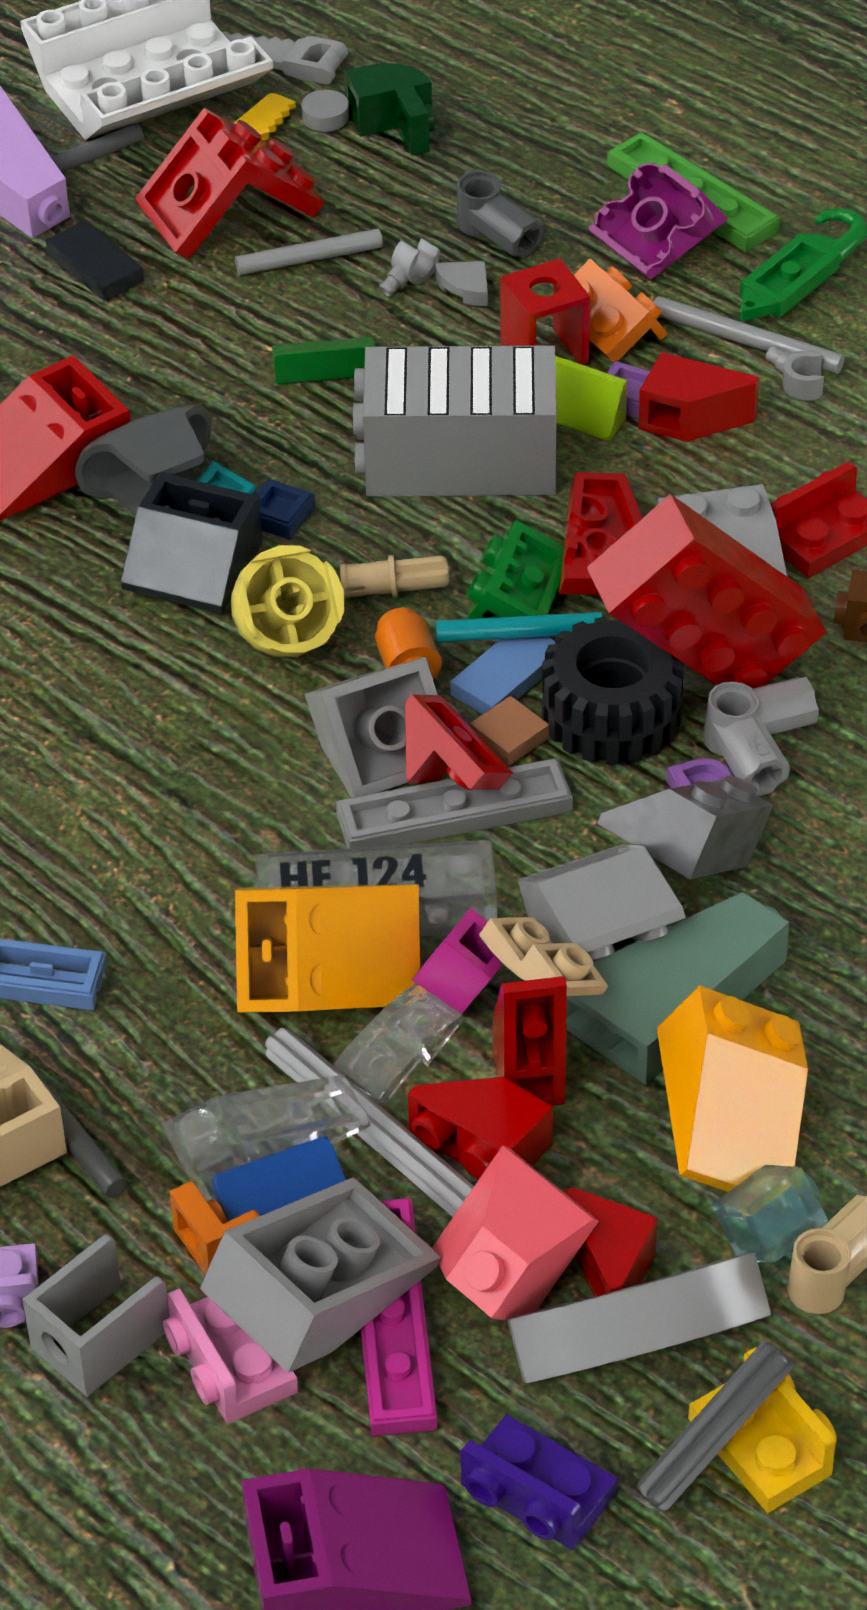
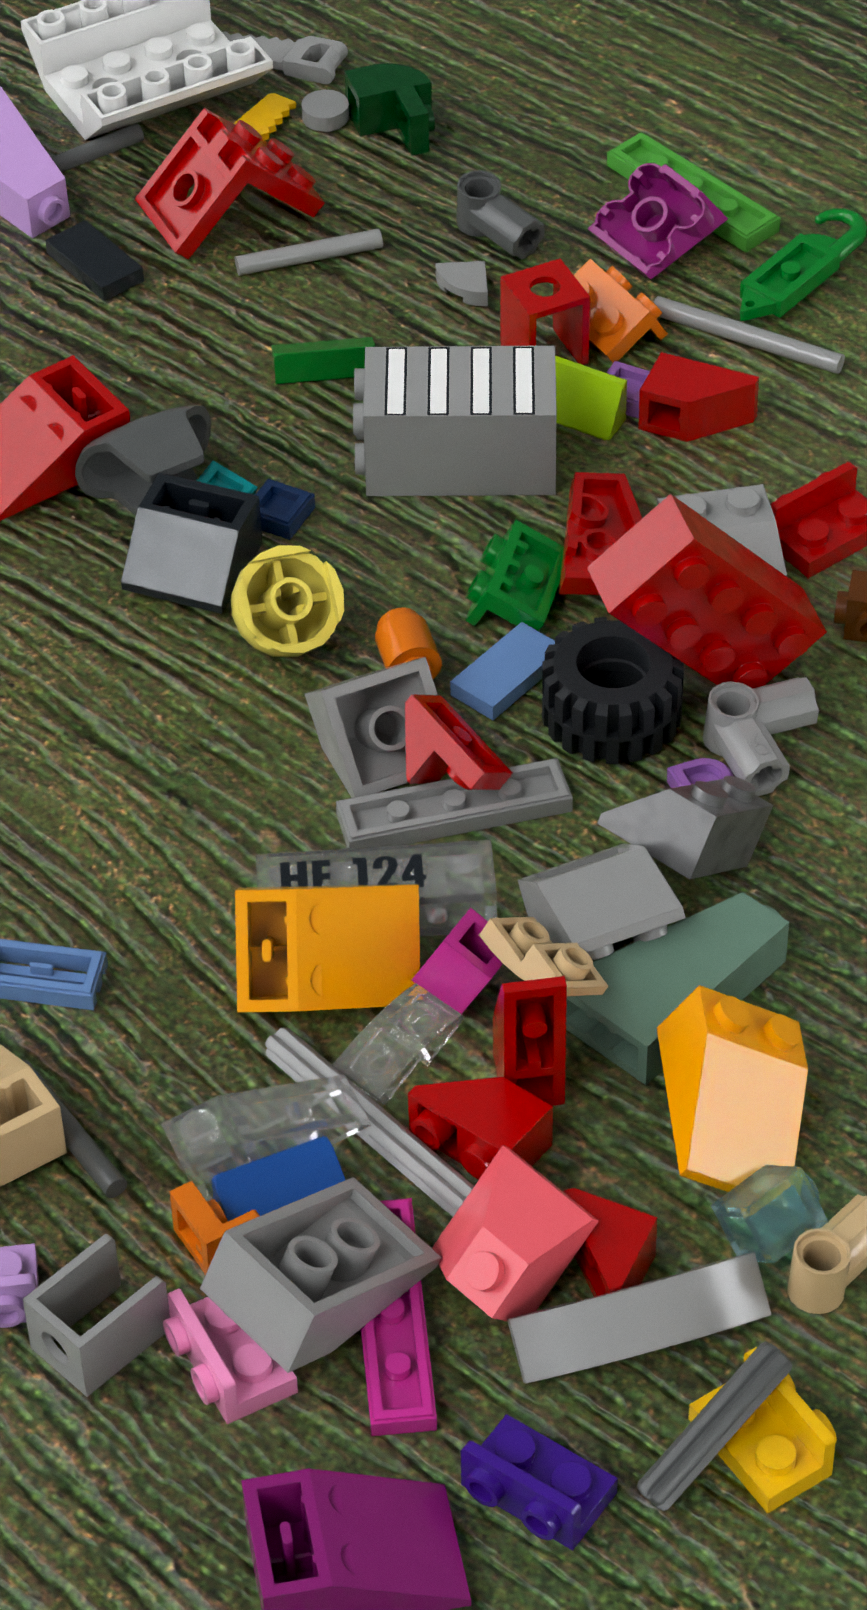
tan axle [340,555,449,599] -> none
light grey piece [379,238,440,297] -> none
teal bar [436,612,602,643] -> none
nougat tile [470,696,549,766] -> none
light grey piece [766,346,824,401] -> none

